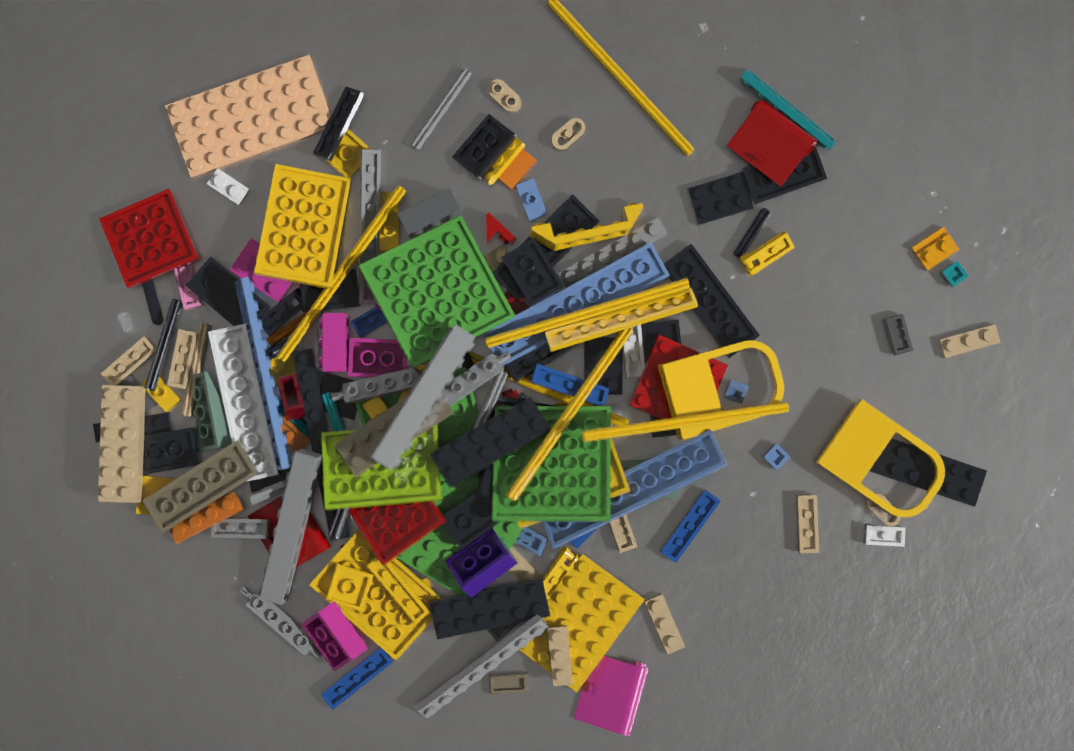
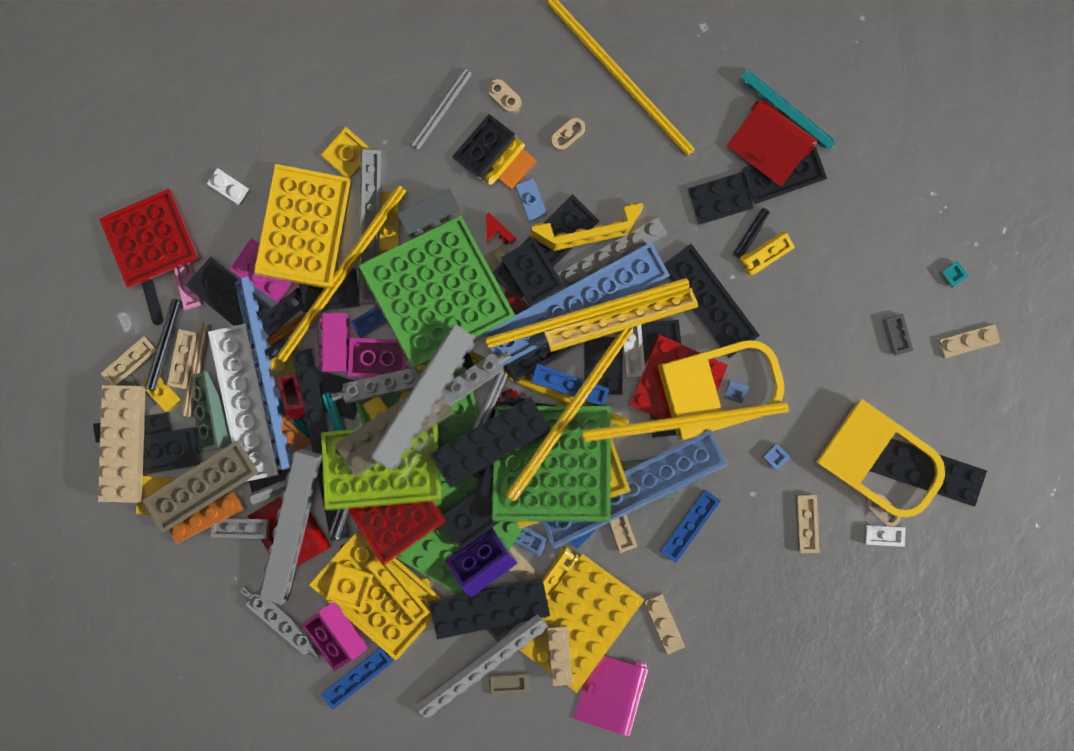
light nougat plate [165,55,331,178] -> none
black plate [313,86,364,162] -> none
light orange plate [911,227,959,271] -> none

